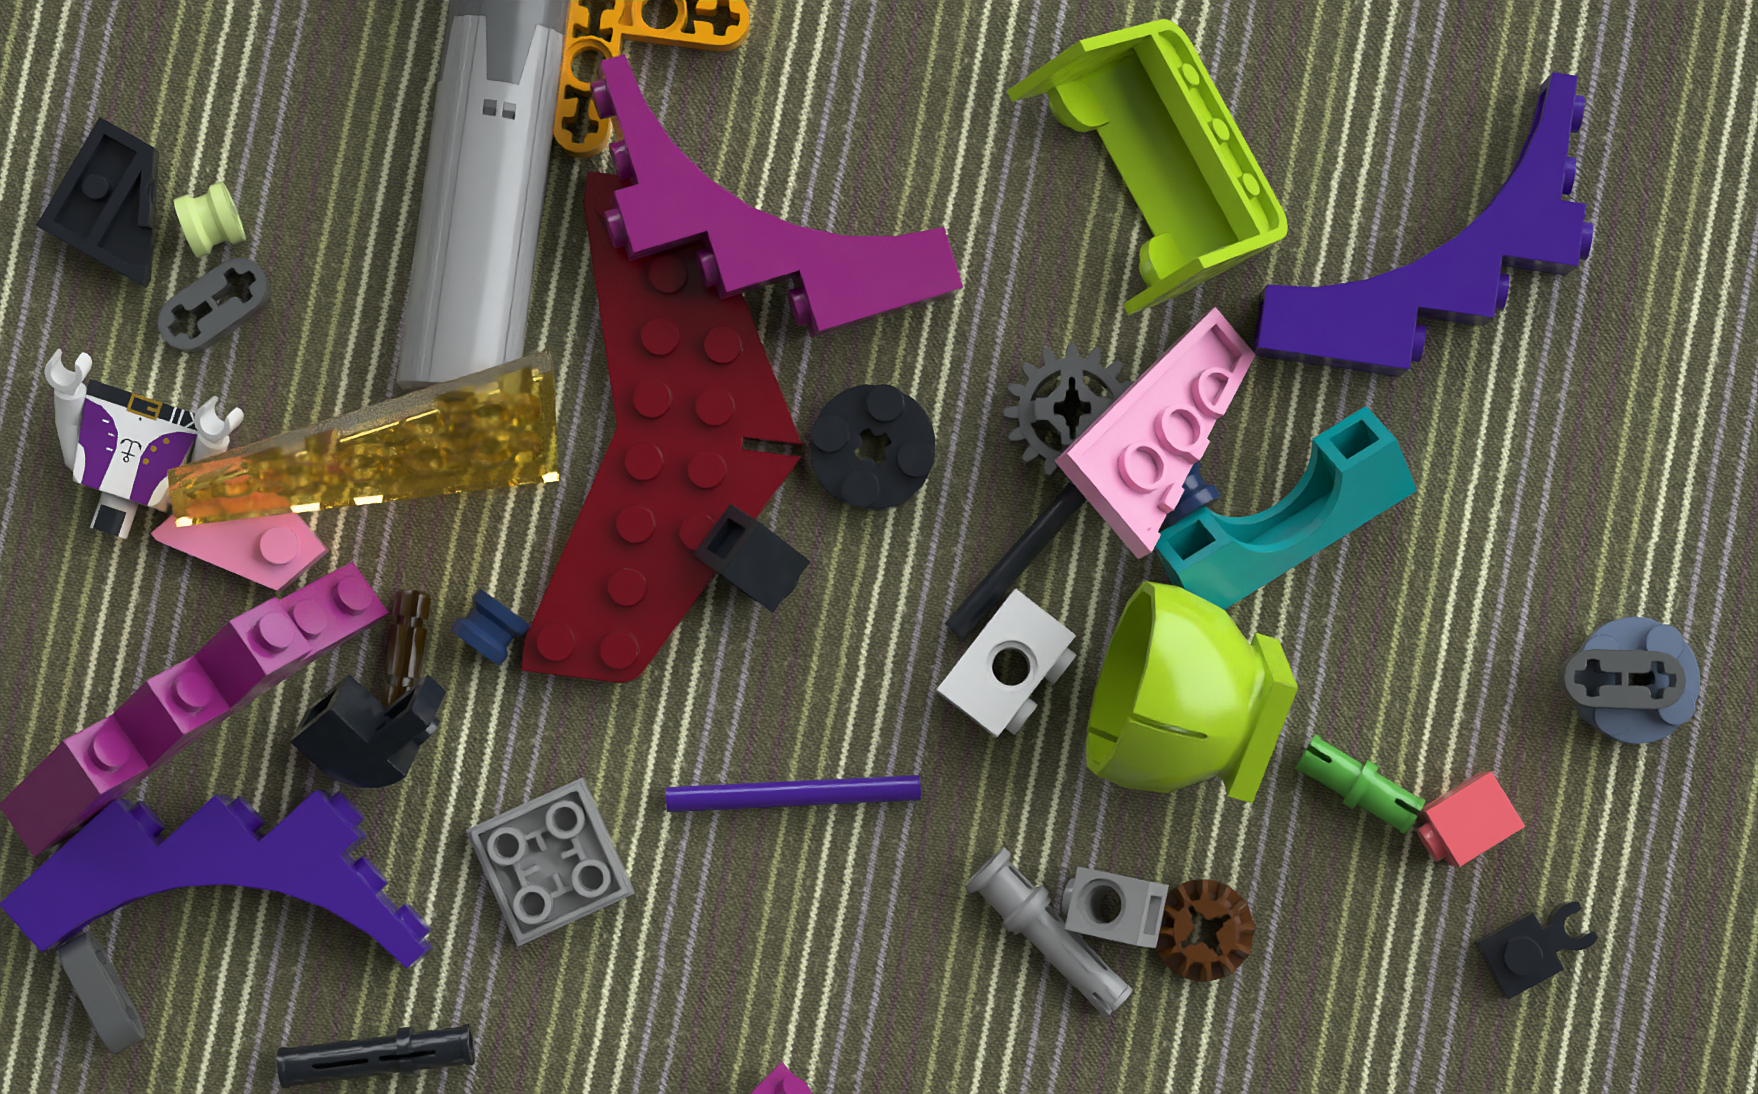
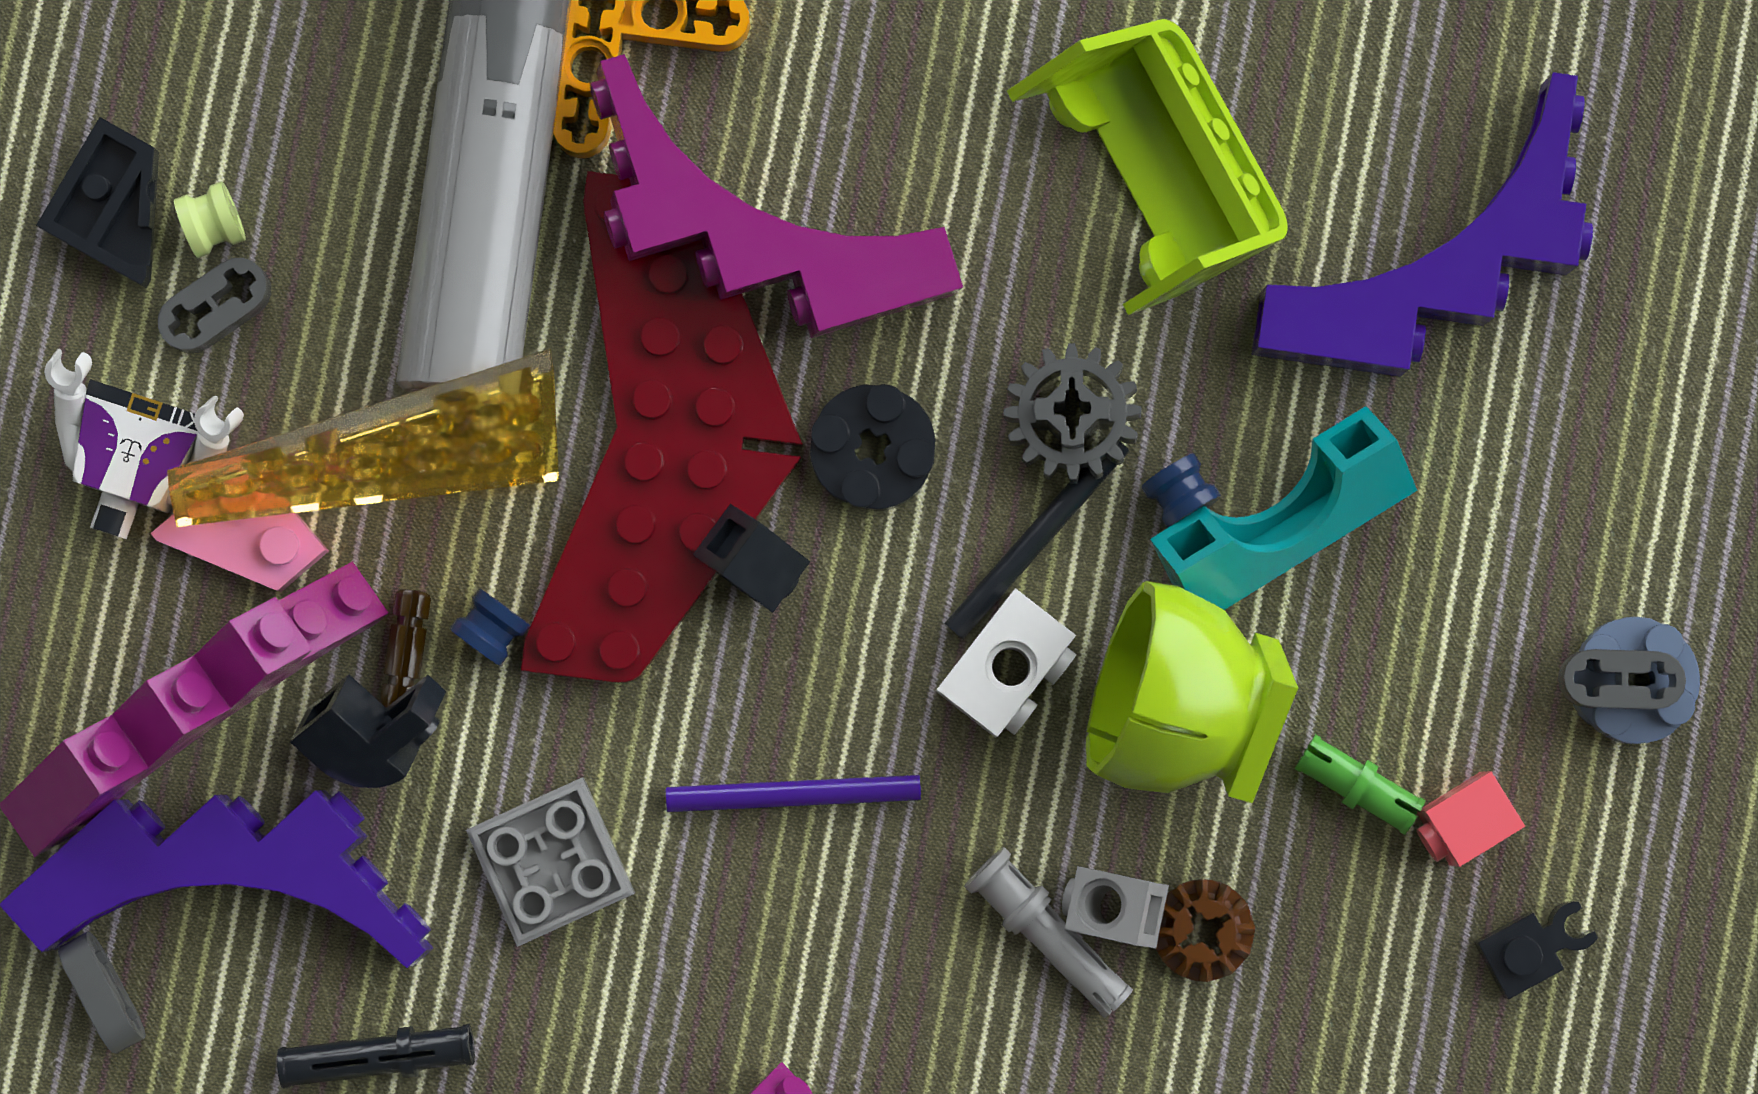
bright pink wing [1055,307,1256,559] -> none

